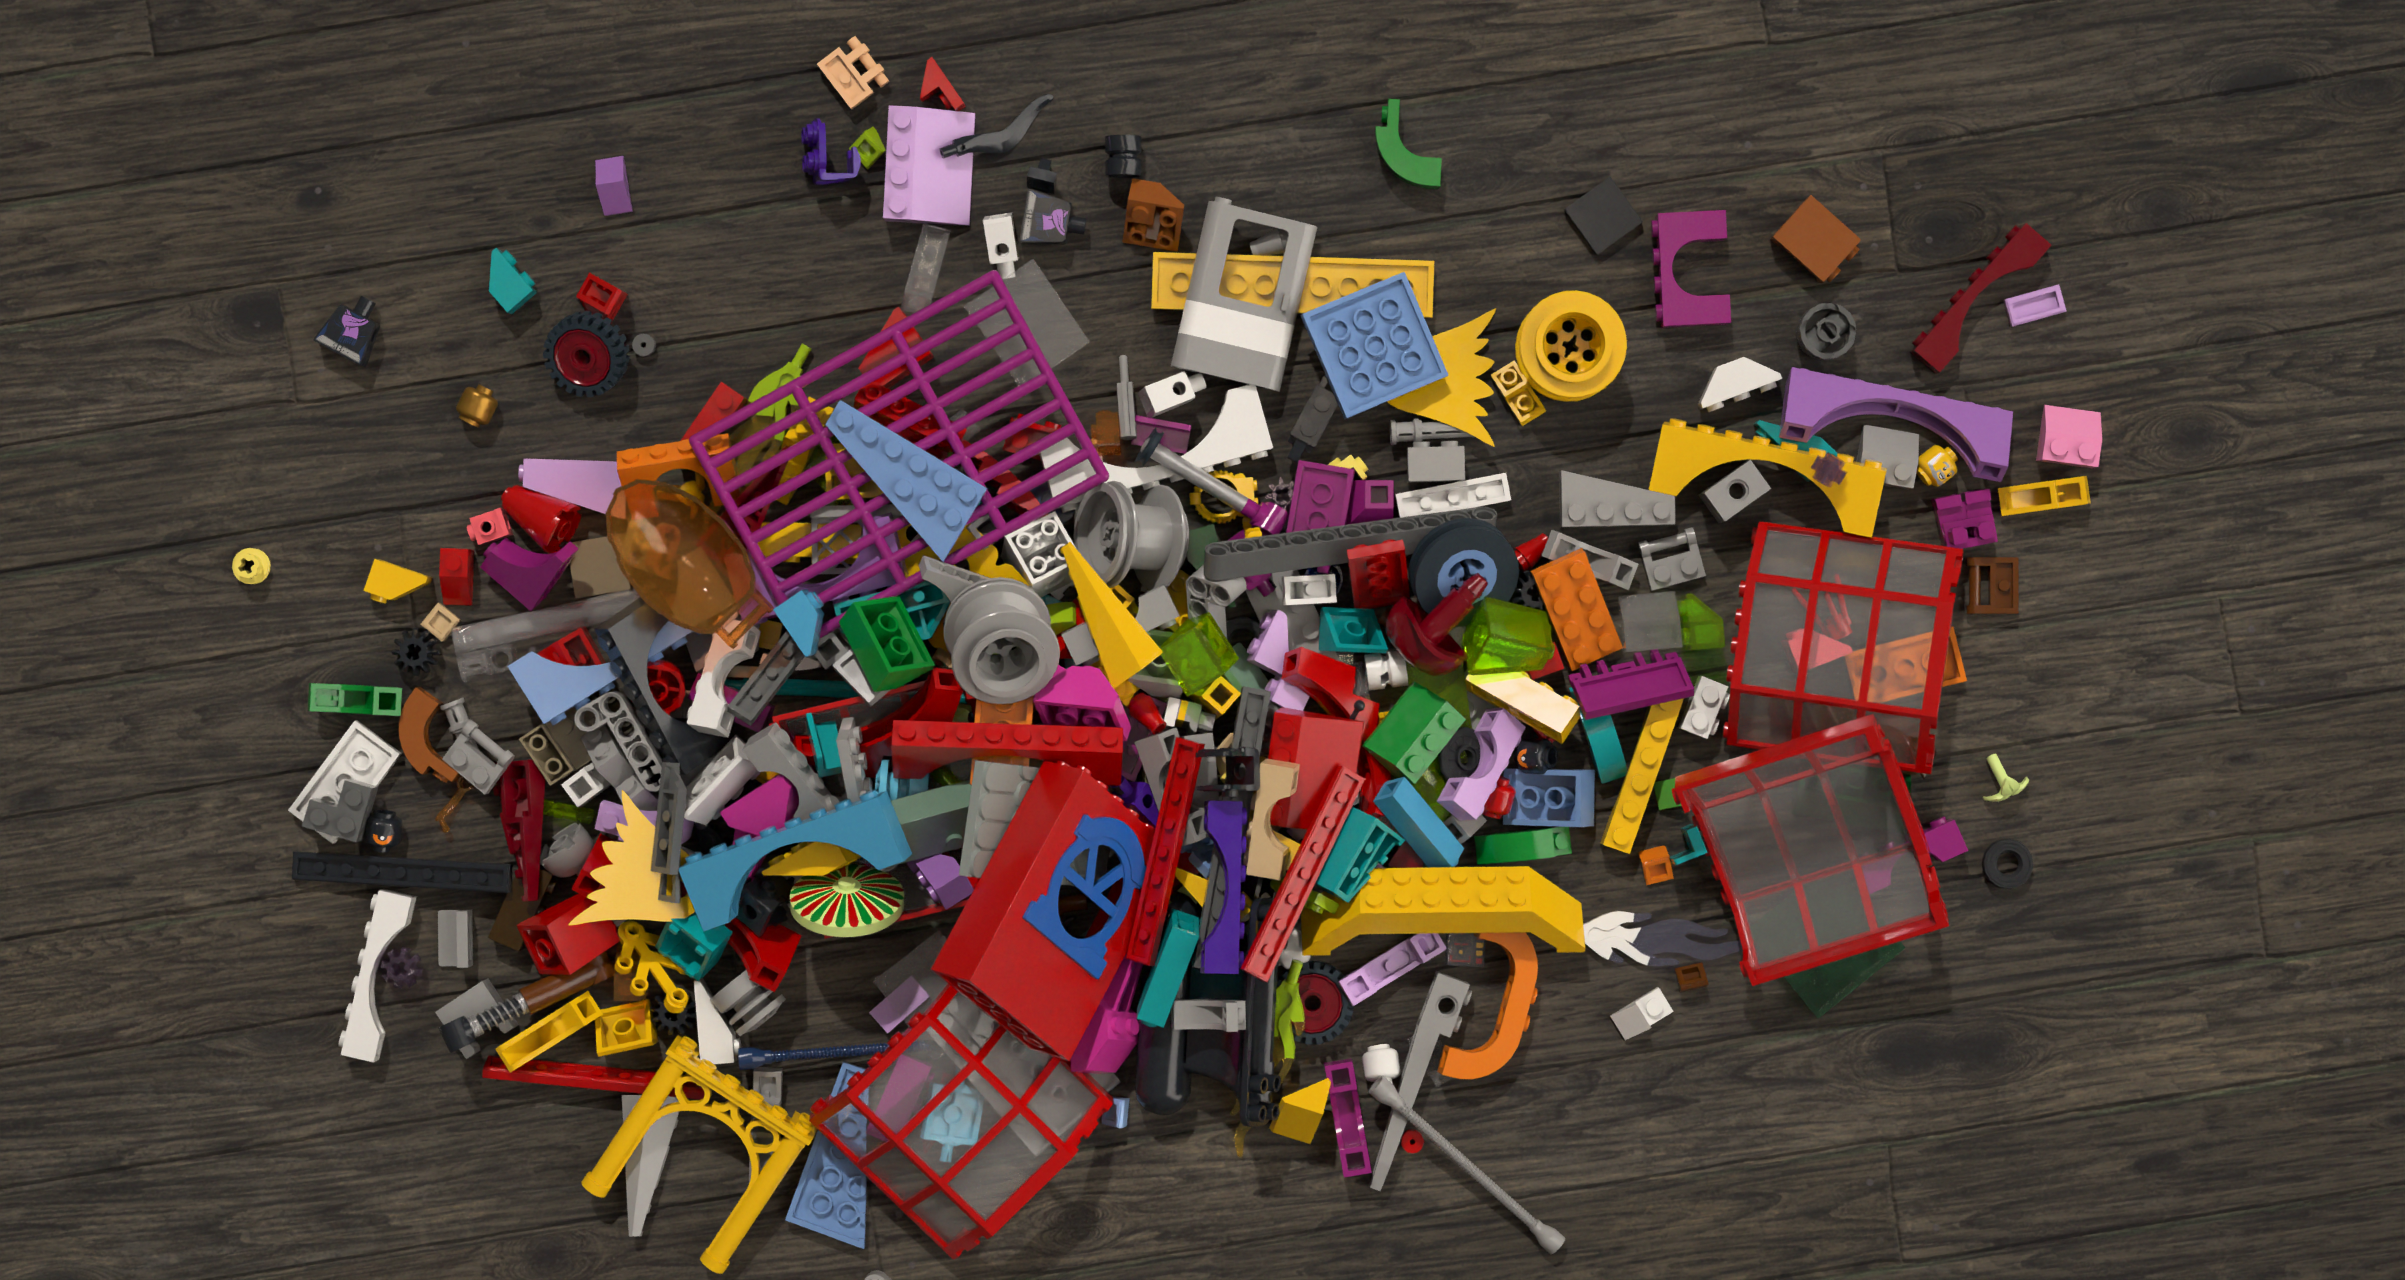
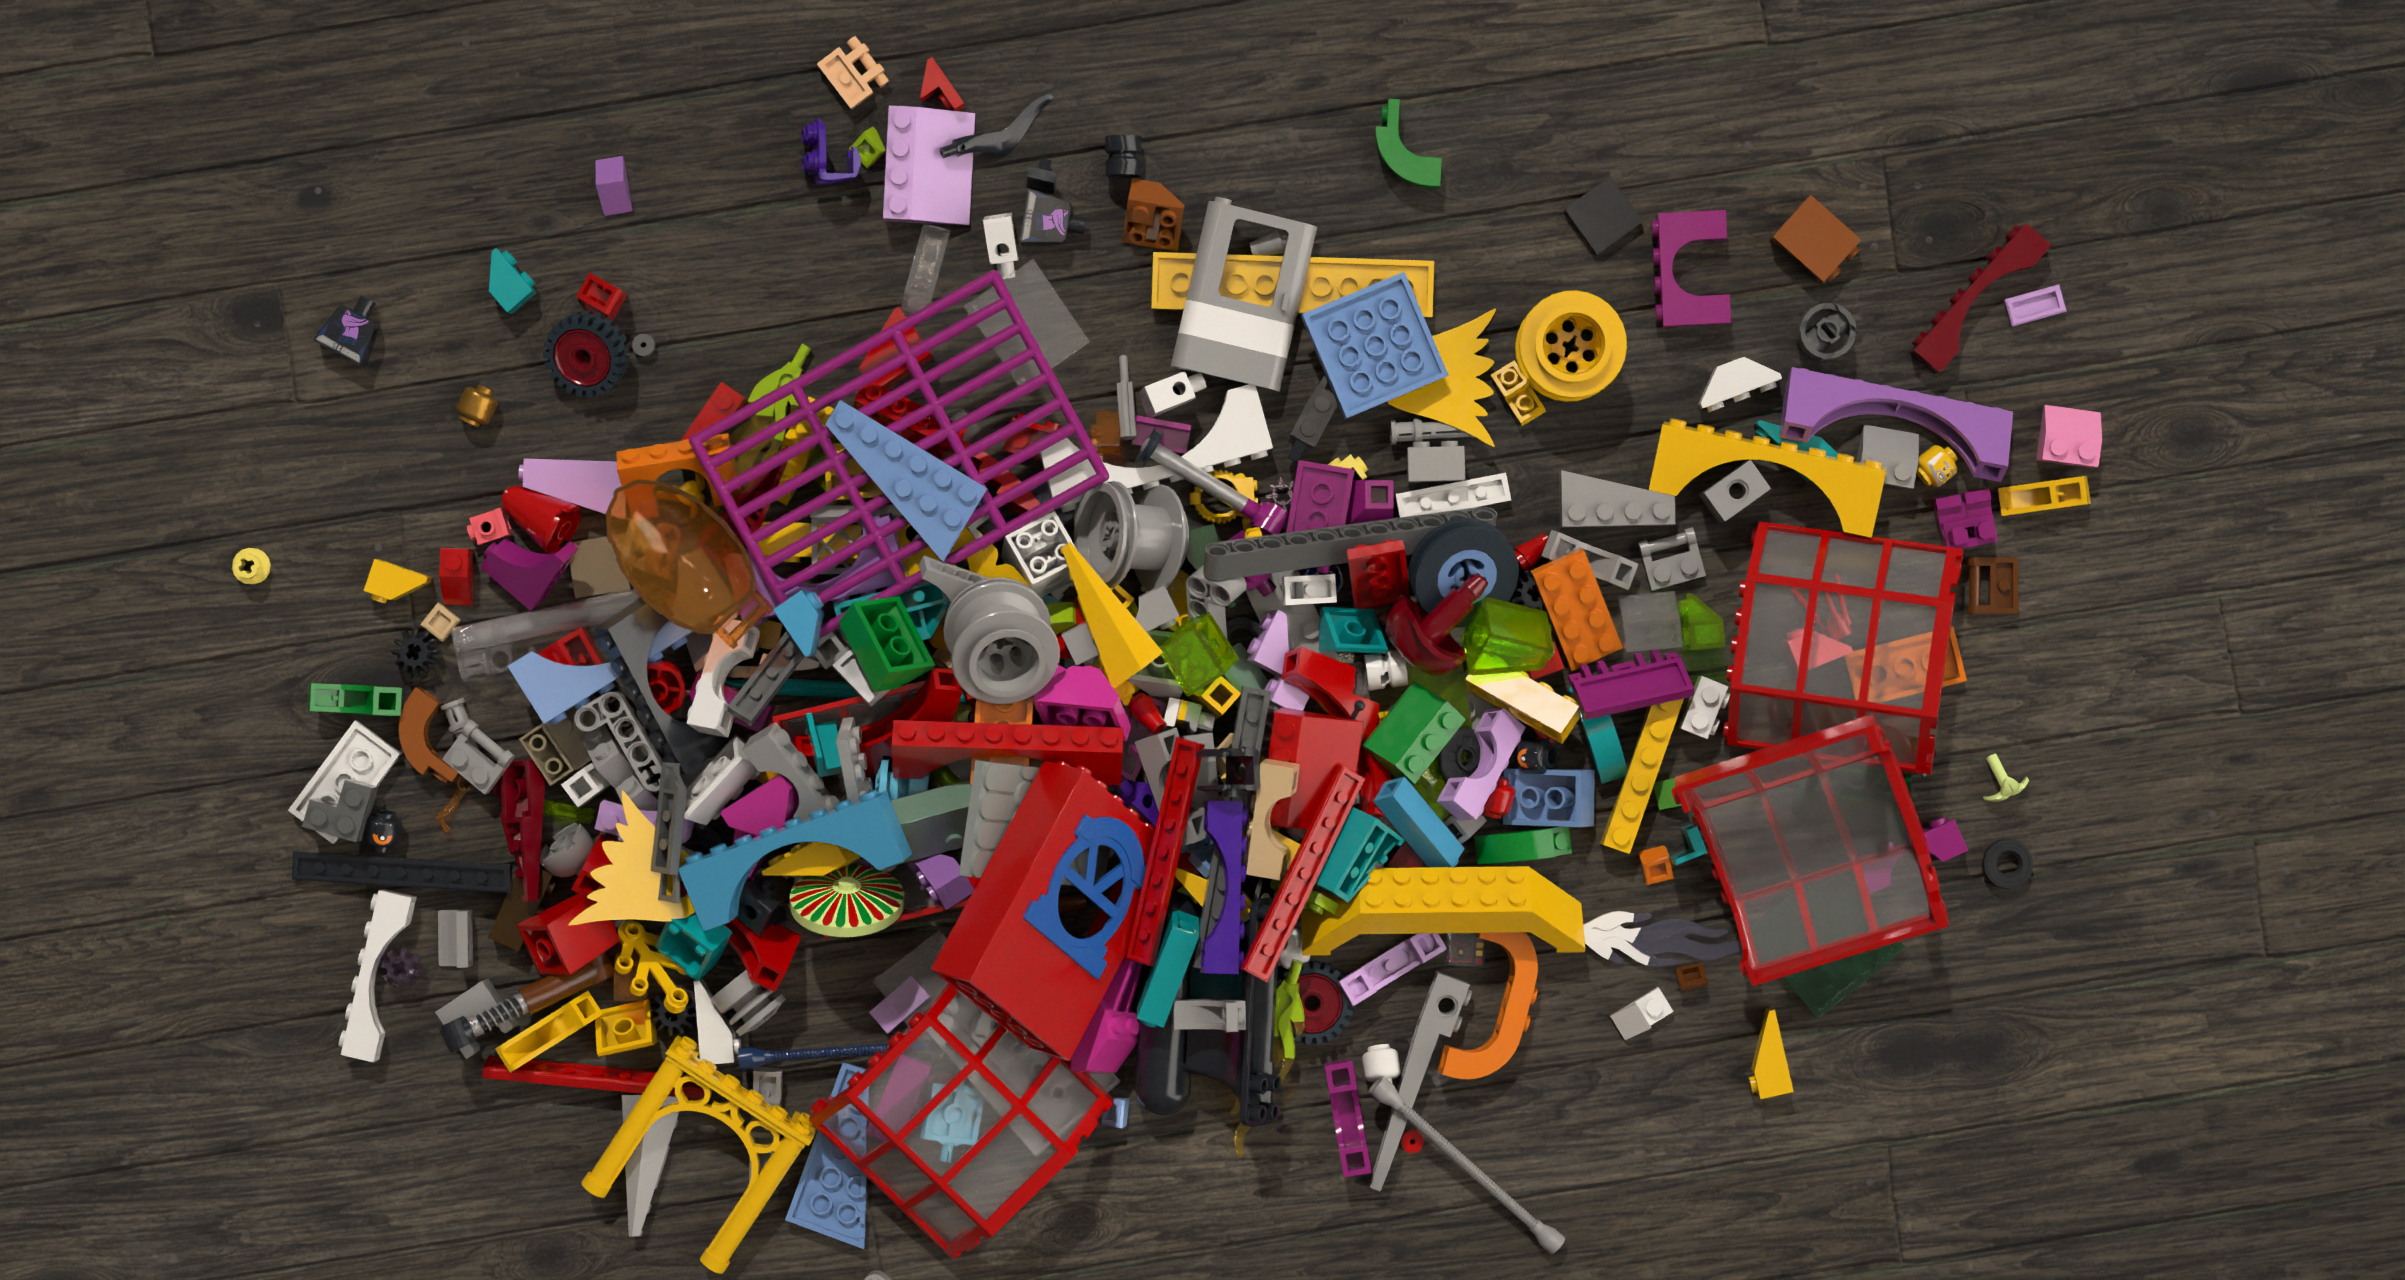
yellow slope [1269,1078,1331,1144] -> none
gear [1811,452,1847,488] -> none
none -> yellow slope [1748,1007,1794,1099]

